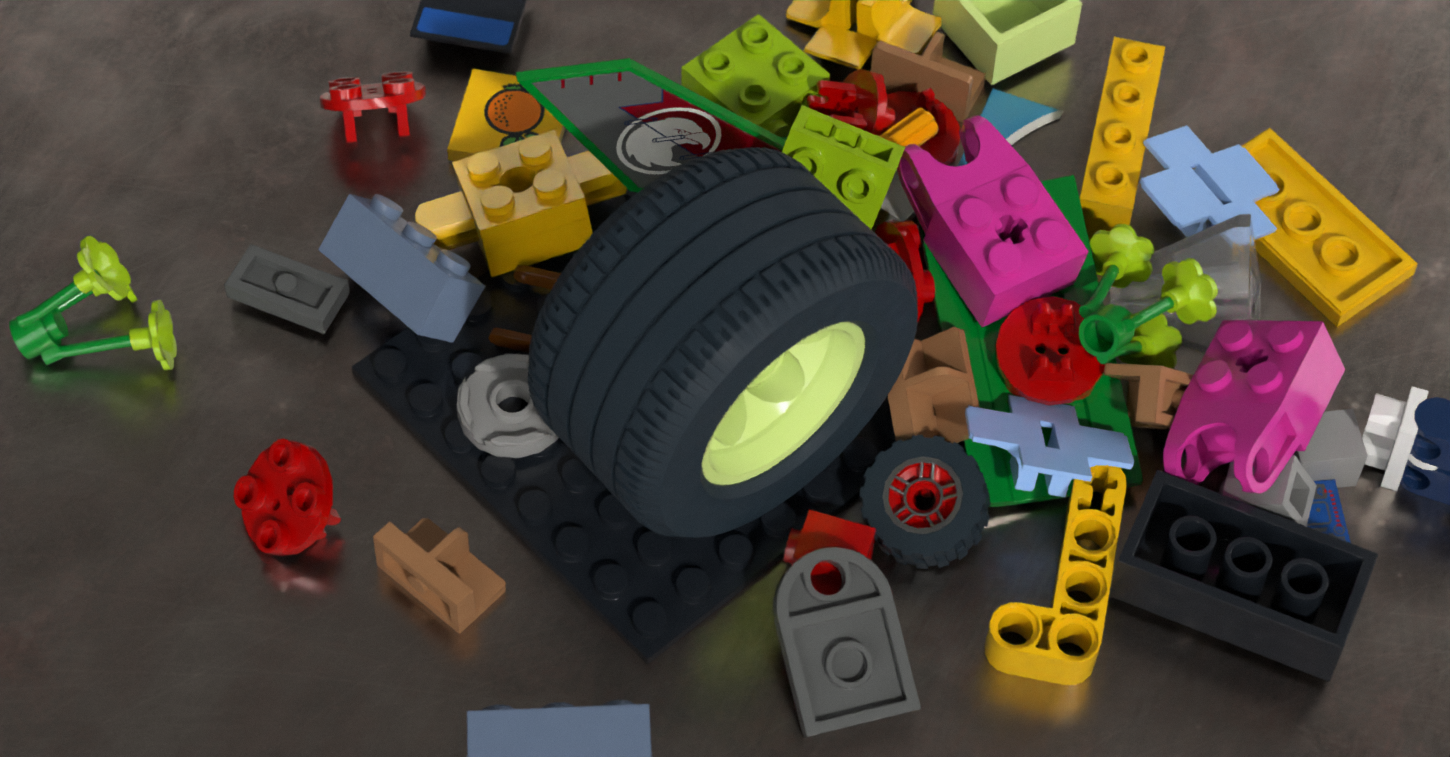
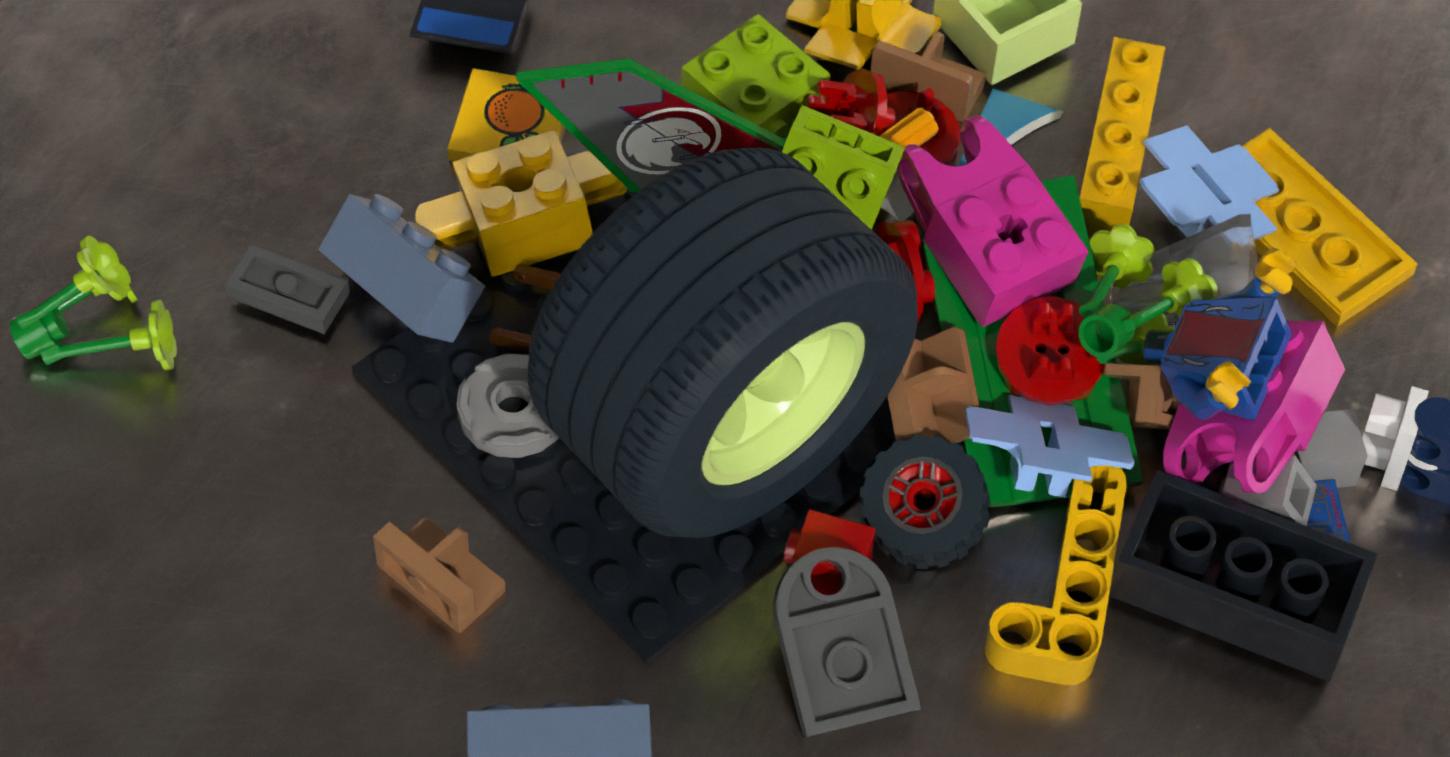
red plate [234,438,341,556] -> none
red plate [320,71,426,143] -> none
none -> torso [1143,248,1297,420]

